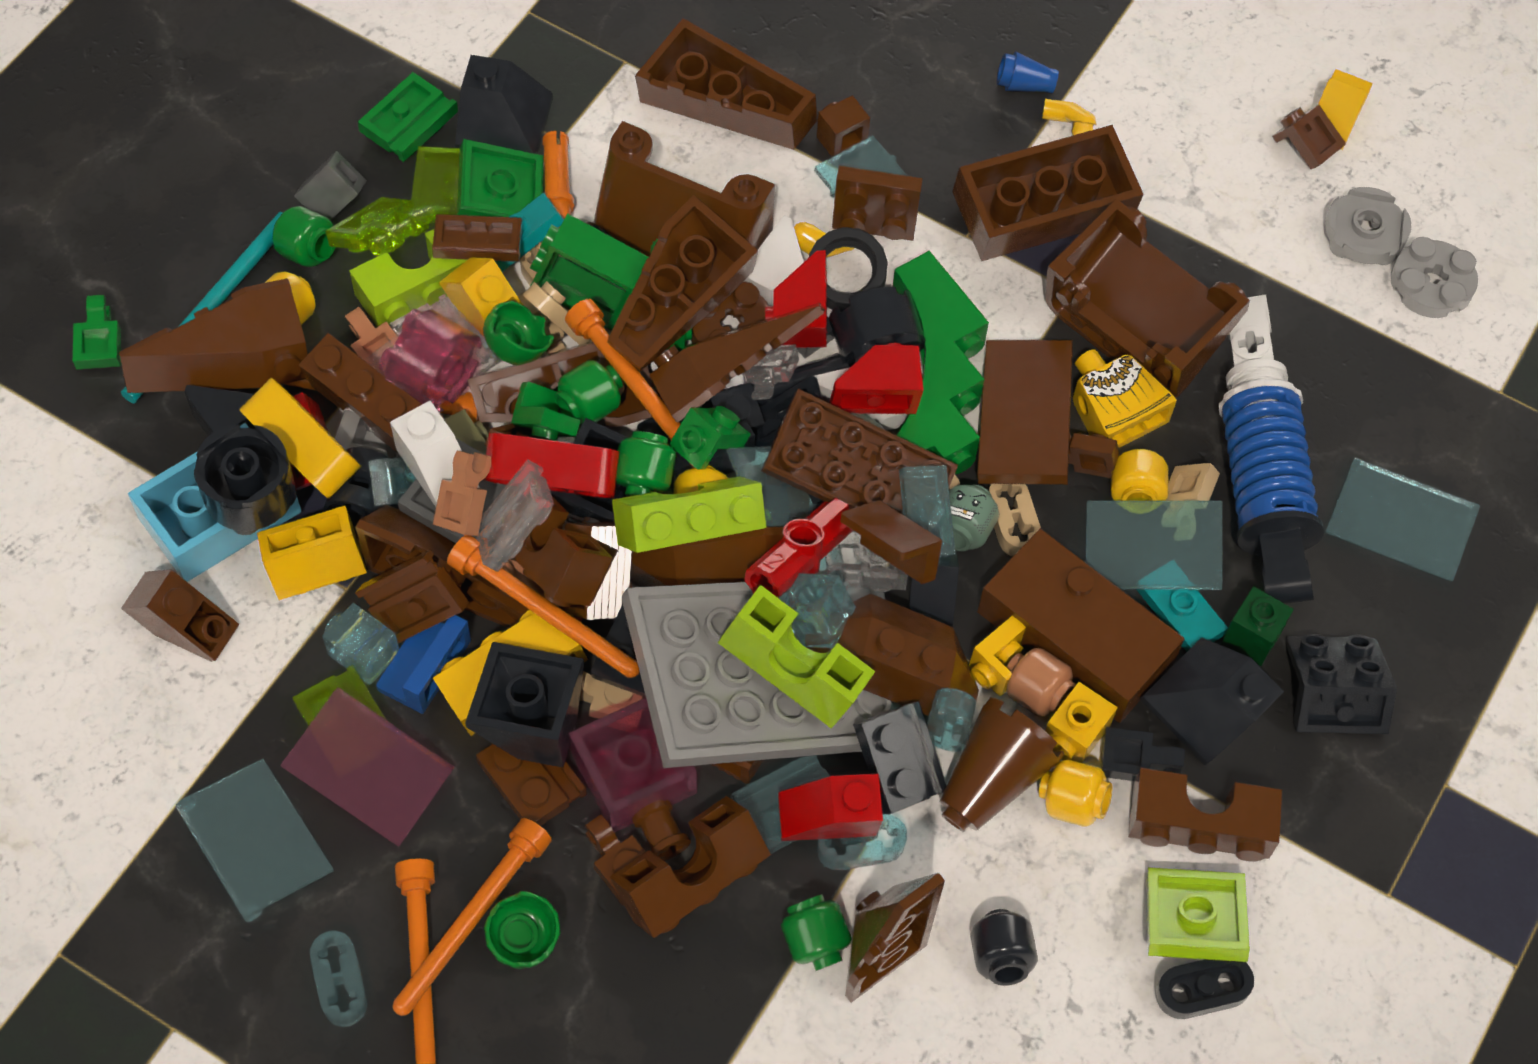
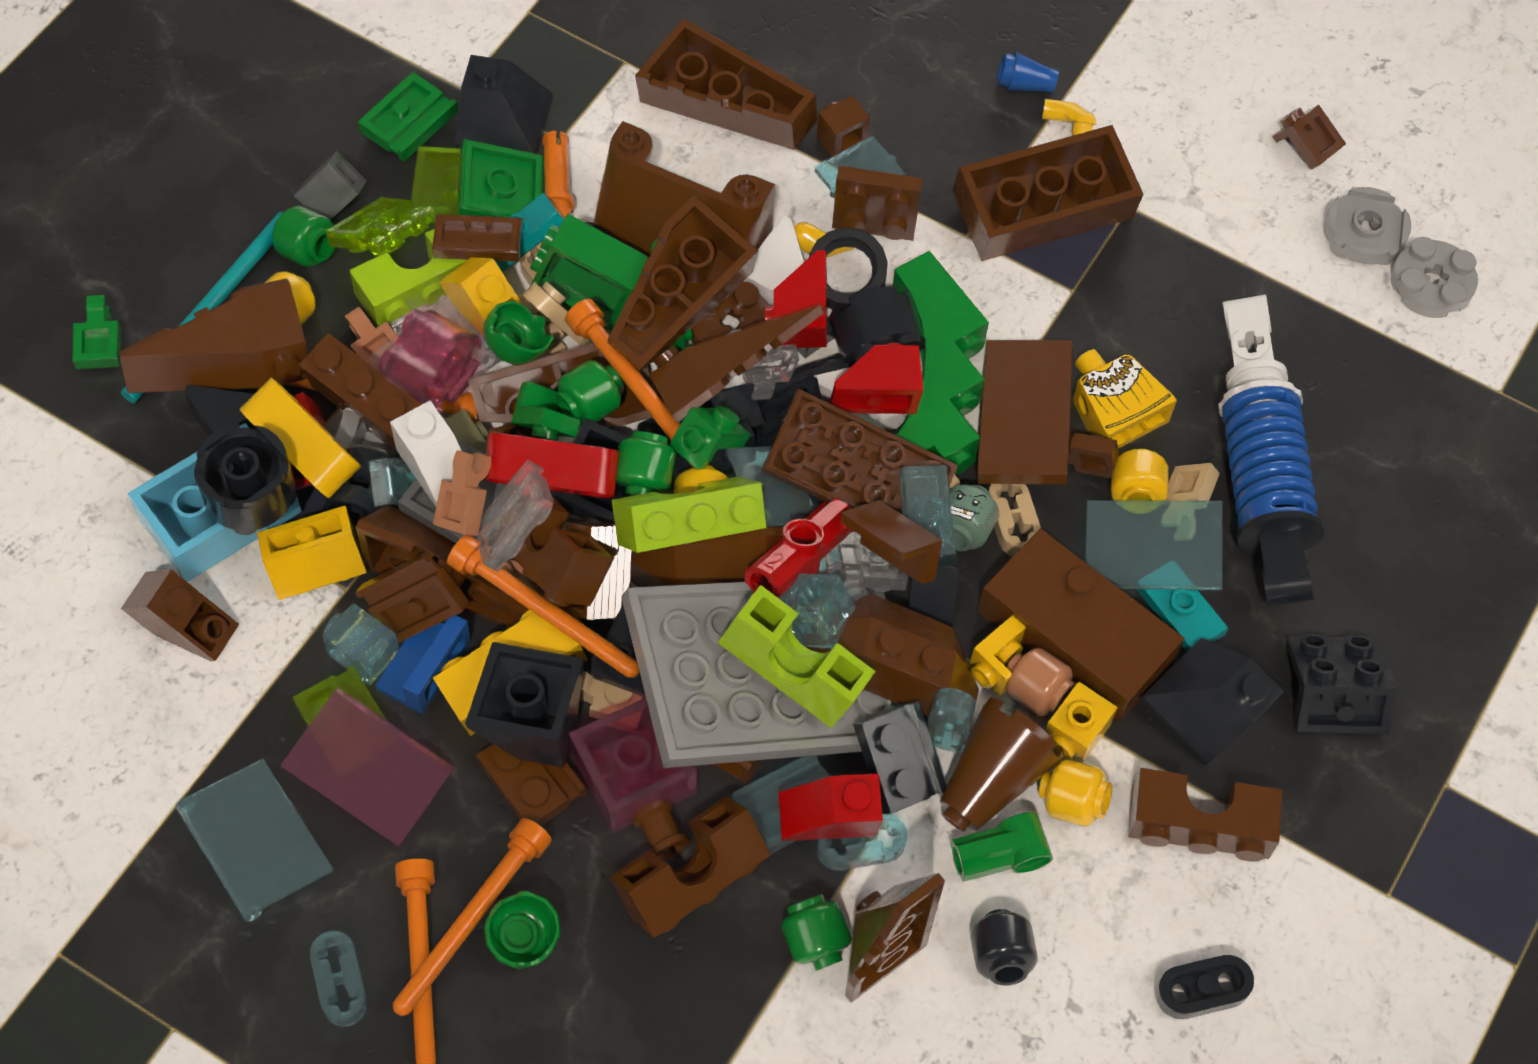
reddish brown plate [585,814,645,905] -> none
reddish brown windscreen [1045,199,1250,398] -> none
black plate [1101,727,1185,781] -> none
lime plate [1147,867,1250,962] -> none
dark green brick [1221,586,1294,666] -> none
yellow slope [1318,69,1373,150] -> none
clear light blue piece [1325,457,1480,582] -> none
none -> green piece [950,812,1053,882]

